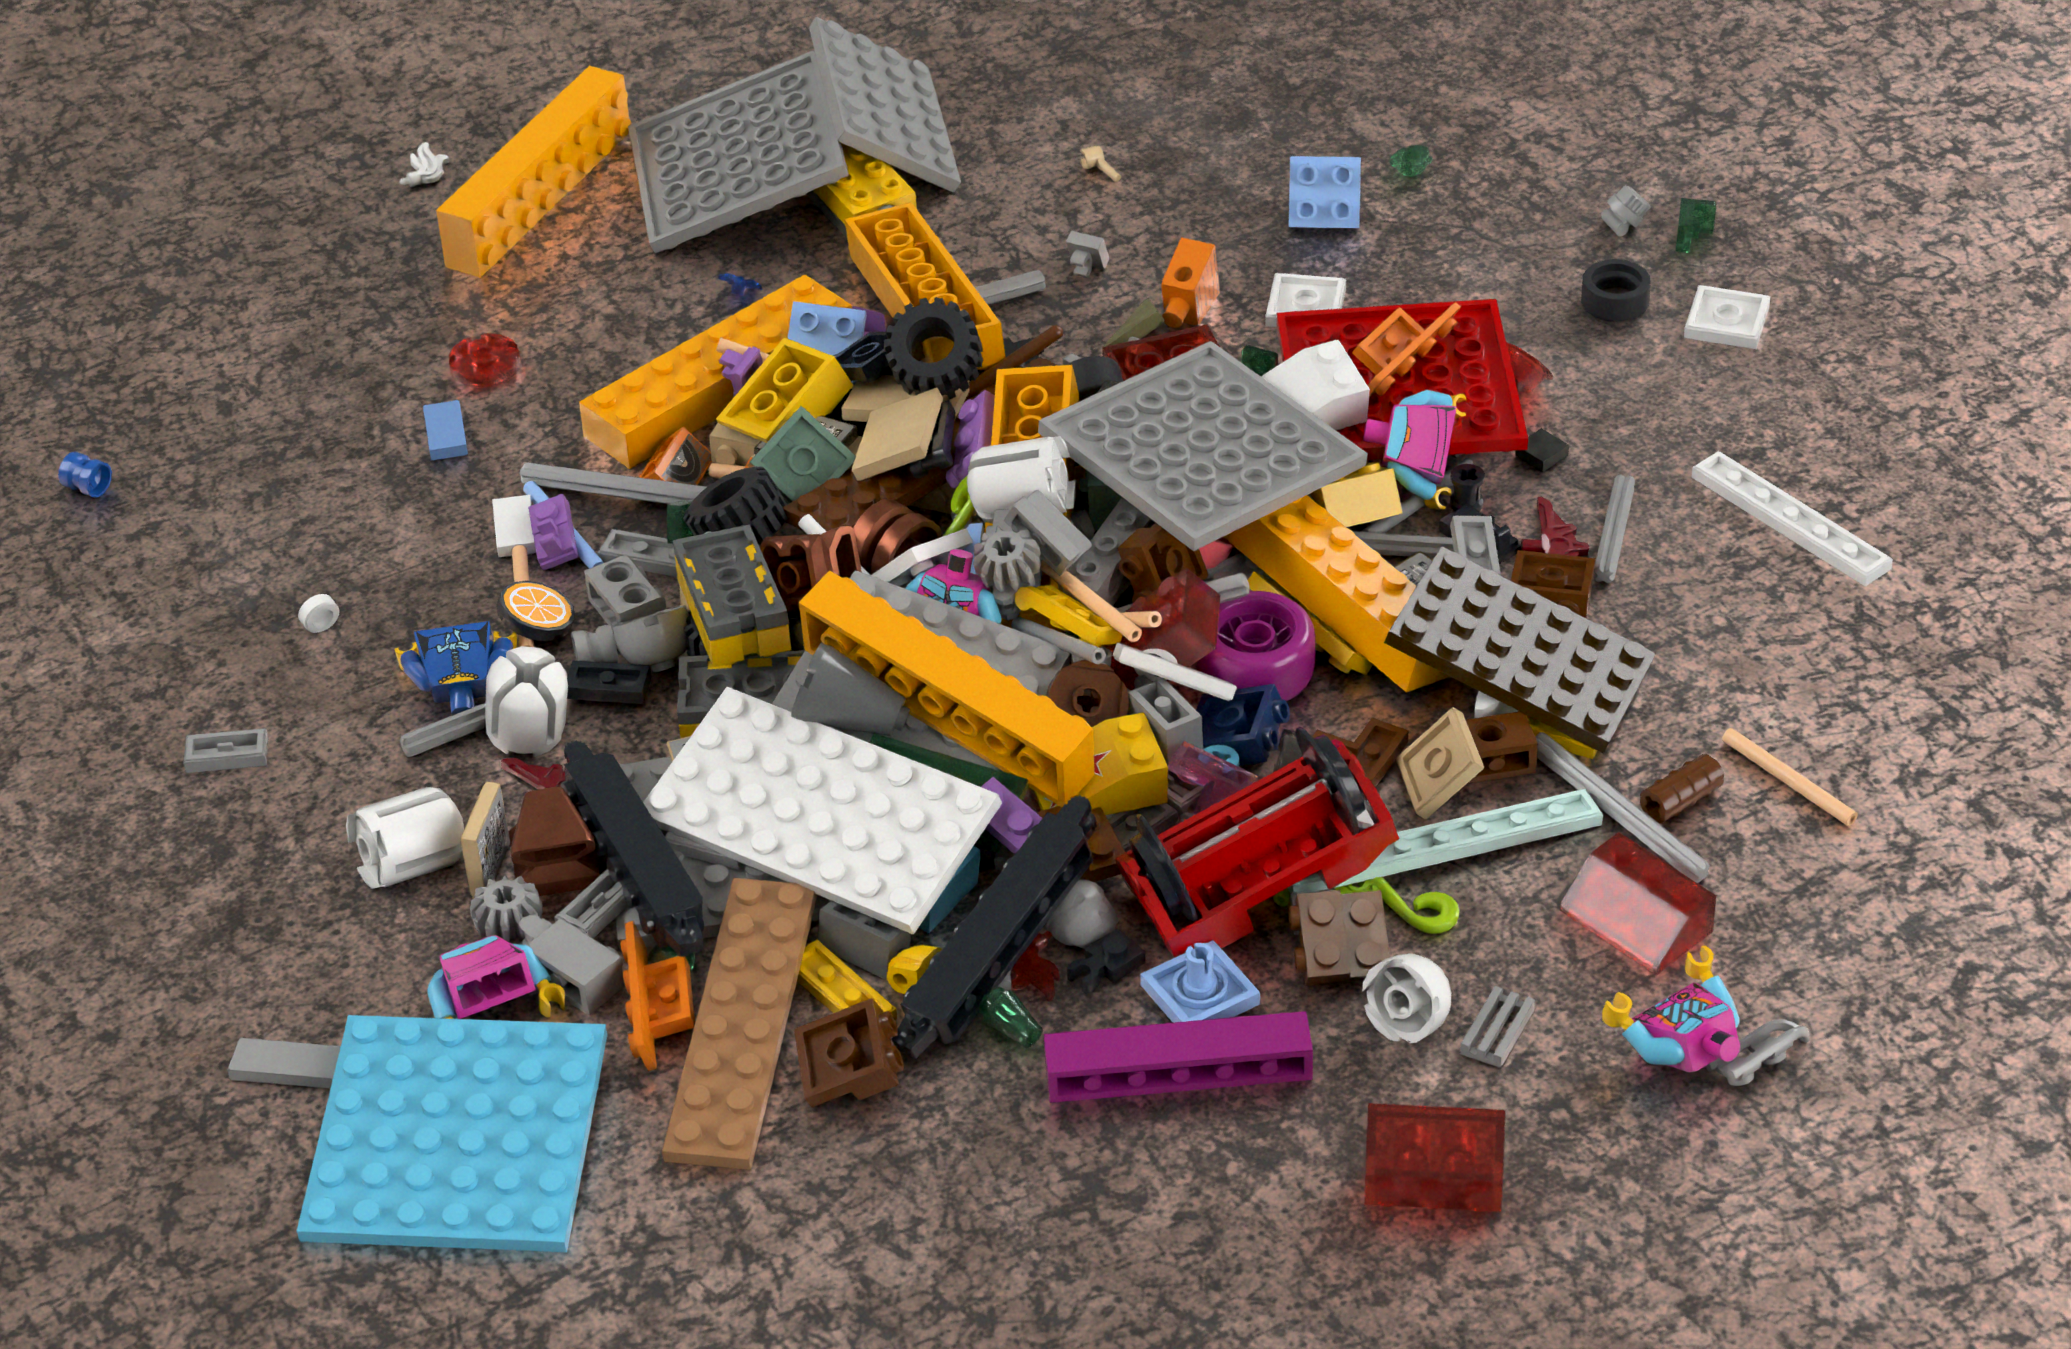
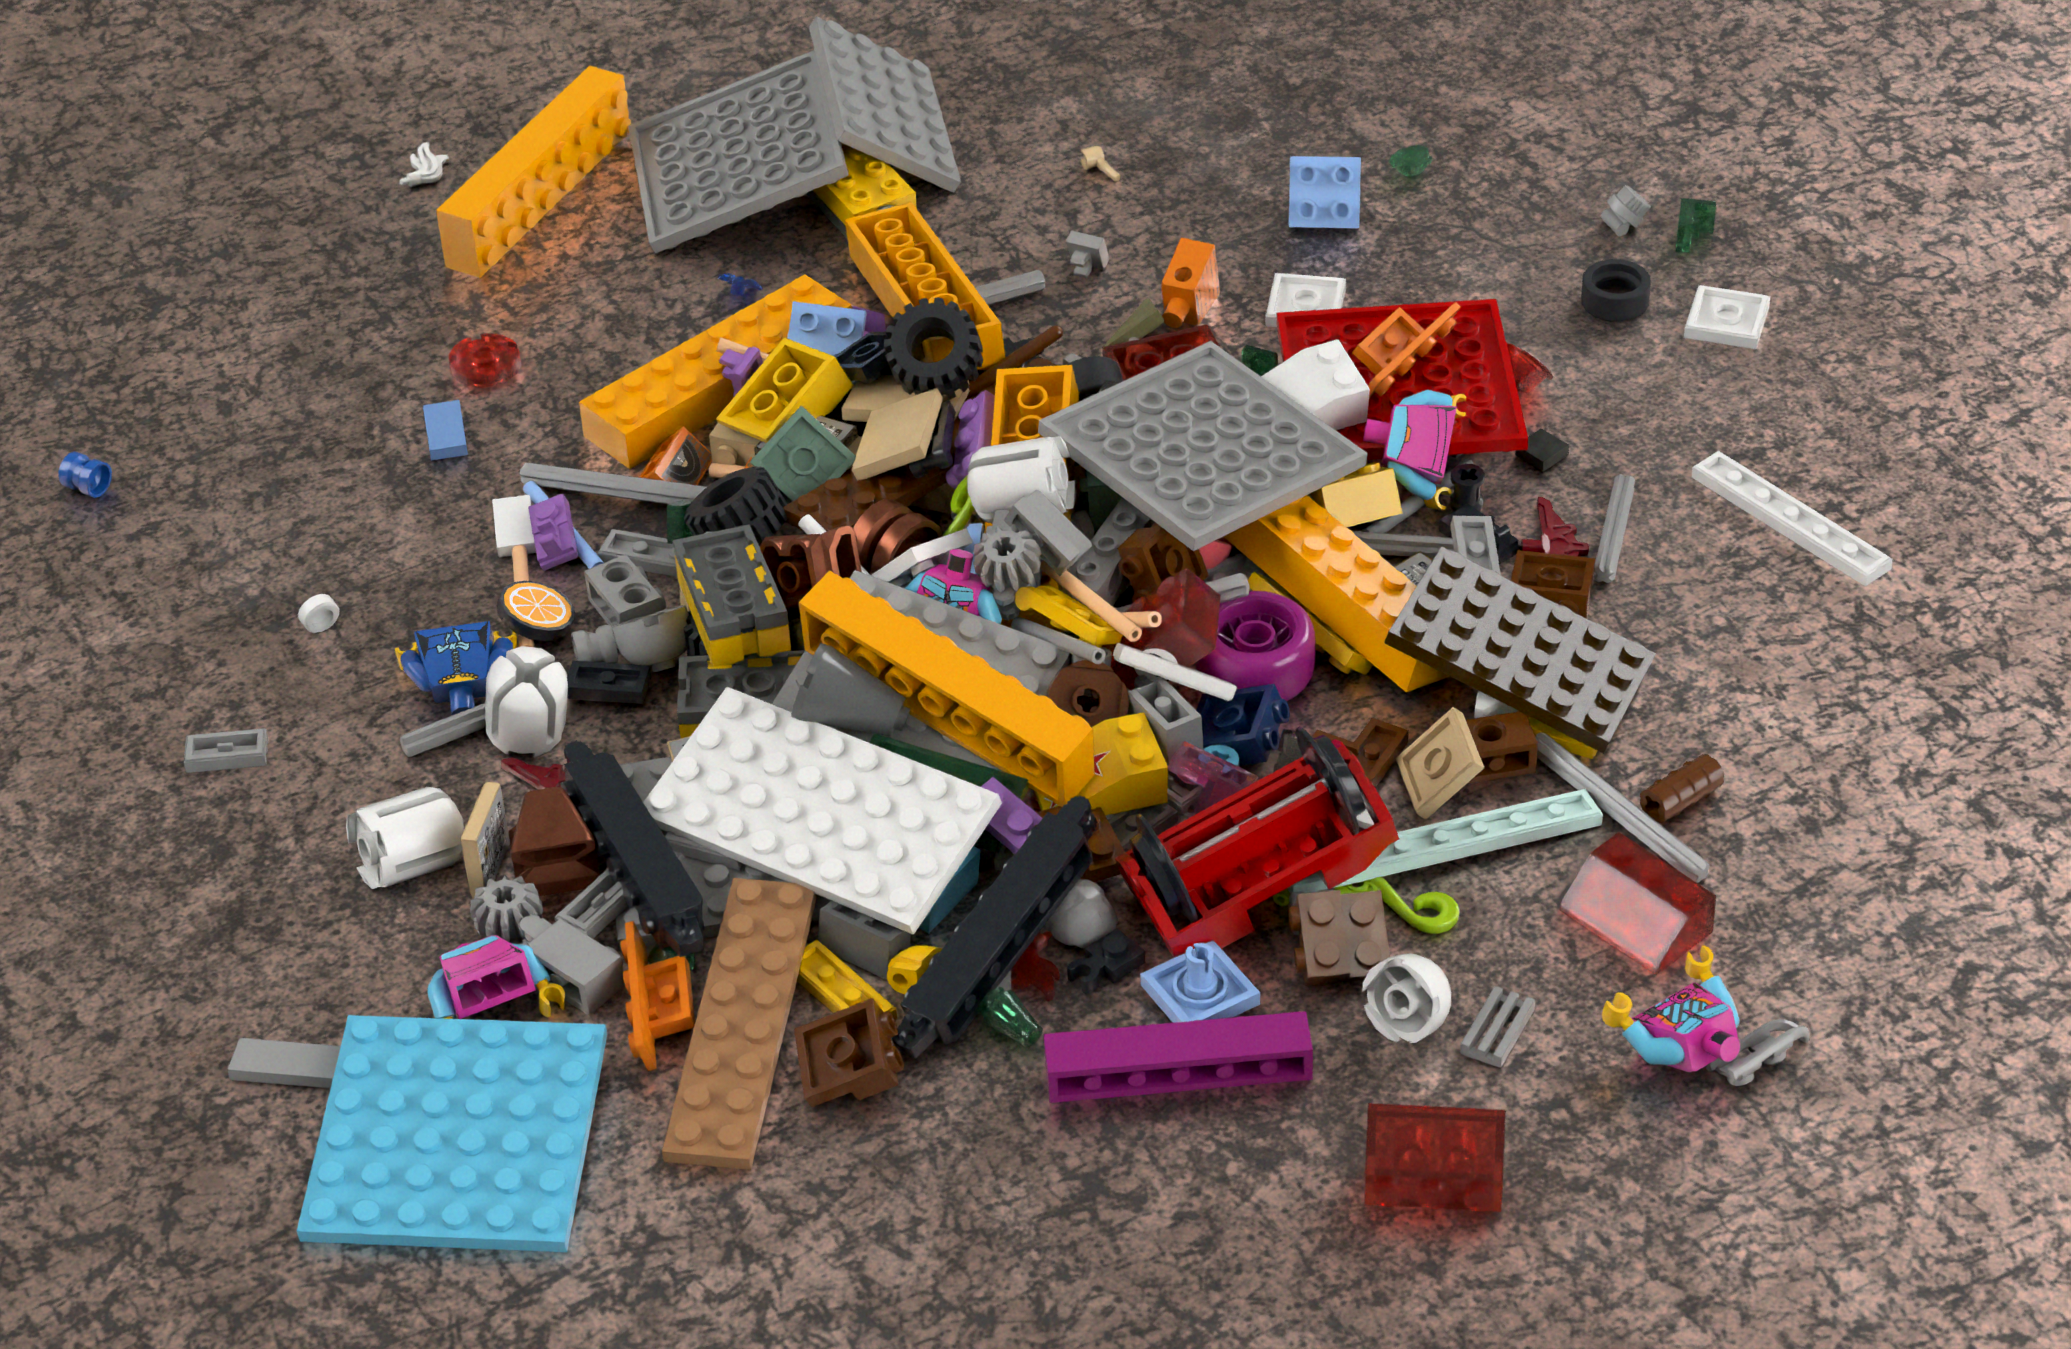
light nougat piece [1722,728,1858,826] -> none

